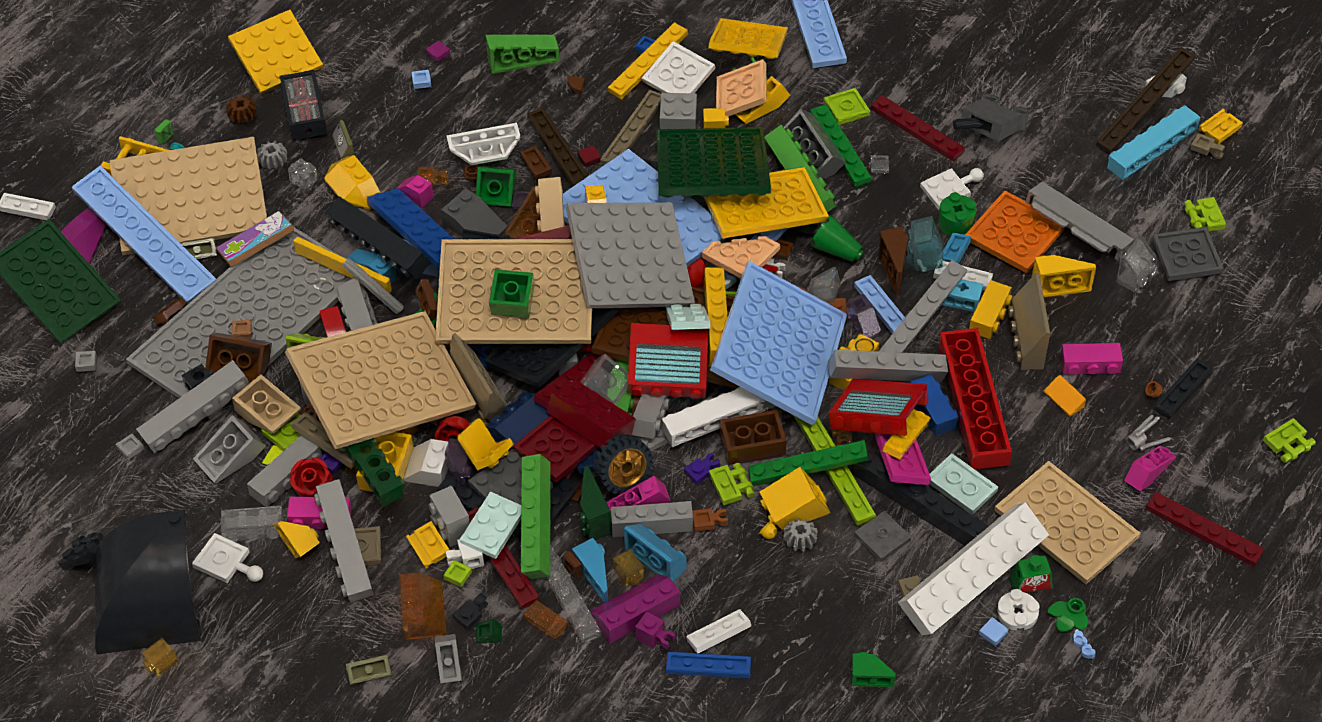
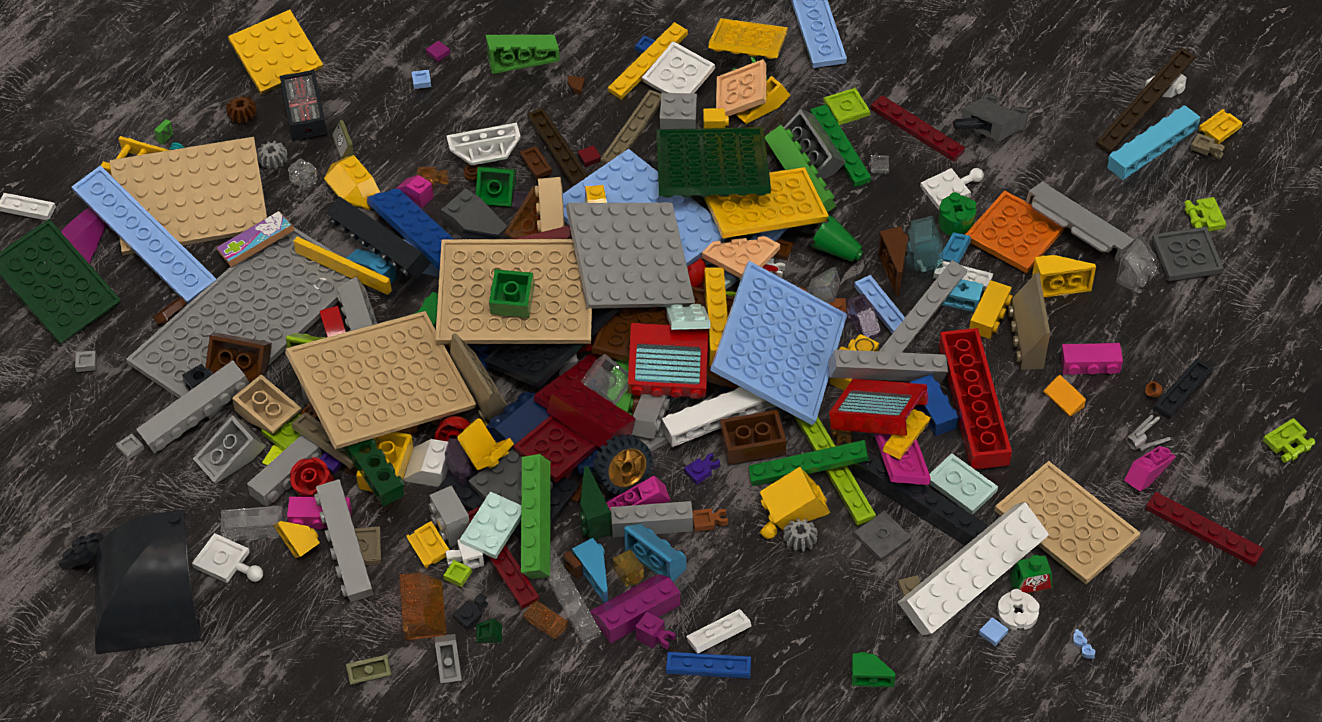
clear yellow brick [142,638,178,677] -> none
olive slope [180,238,217,259] -> none
medium nougat tile [232,320,252,339] -> none
light grey axle [342,258,404,314] -> none
reddish brown plate [416,279,438,321] -> none
lime plate [709,463,755,506] -> none
green plate [1048,598,1088,632] -> none

